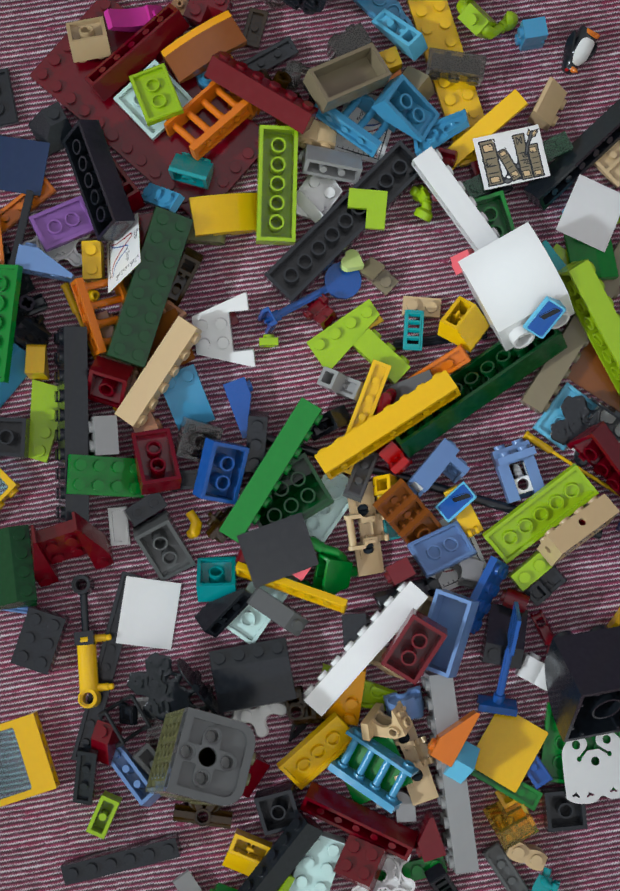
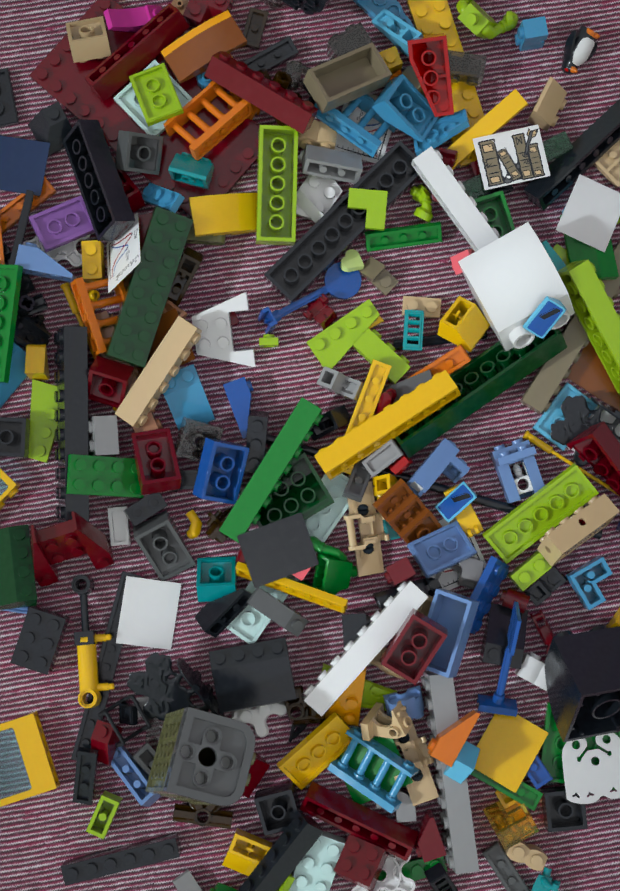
none -> dark grey slope [115,130,164,175]
none -> light grey tile [361,439,404,477]
none -> green plate [365,221,442,252]
none -> red wedge [407,33,454,117]
none -> dark azure brick [565,556,613,610]

